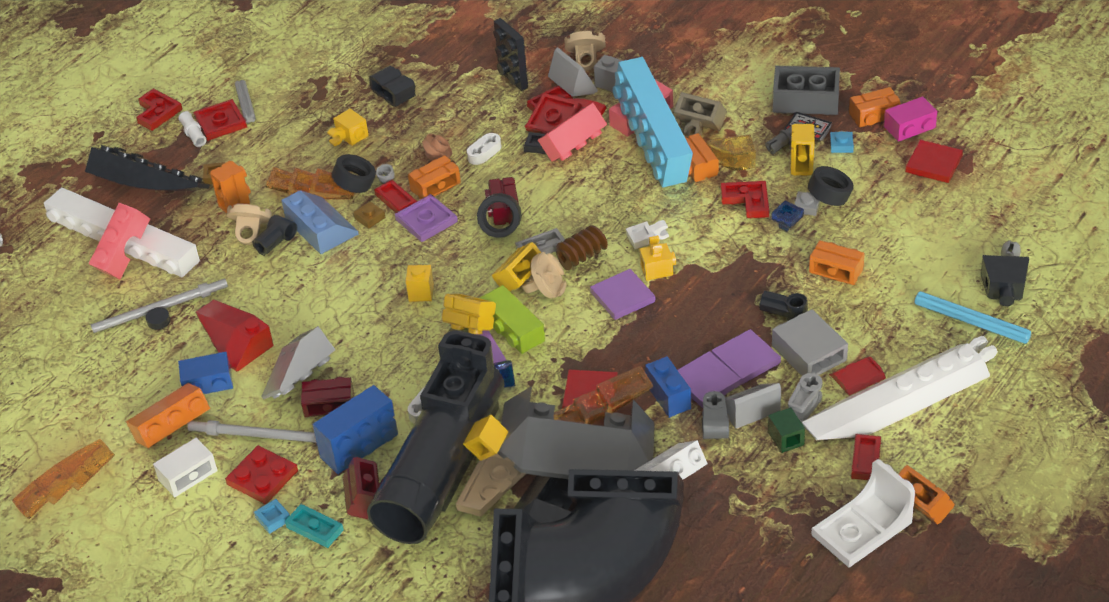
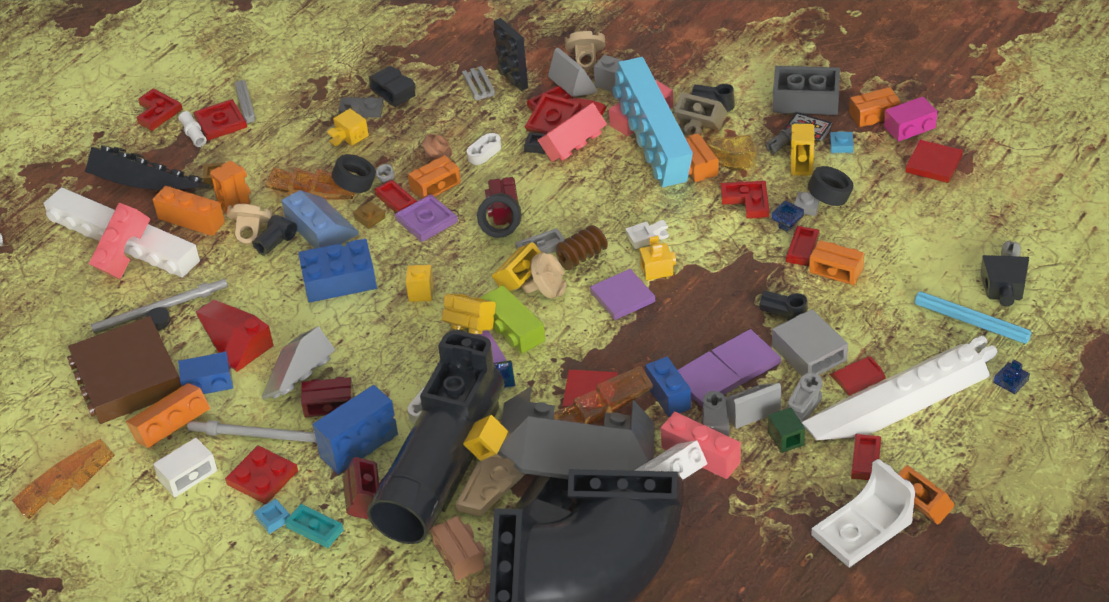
none -> reddish brown brick [67,316,182,424]
none -> orange brick [153,186,225,236]
none -> blue piece [298,238,377,303]
none -> dark grey plate [338,97,384,117]
none -> nougat brick [430,516,486,581]
none -> light grey tile [462,66,495,100]
none -> coral brick [661,412,741,479]
none -> black piece [692,84,735,112]
none -> red tile [786,226,820,266]
none -> clear blue tile [993,359,1030,394]

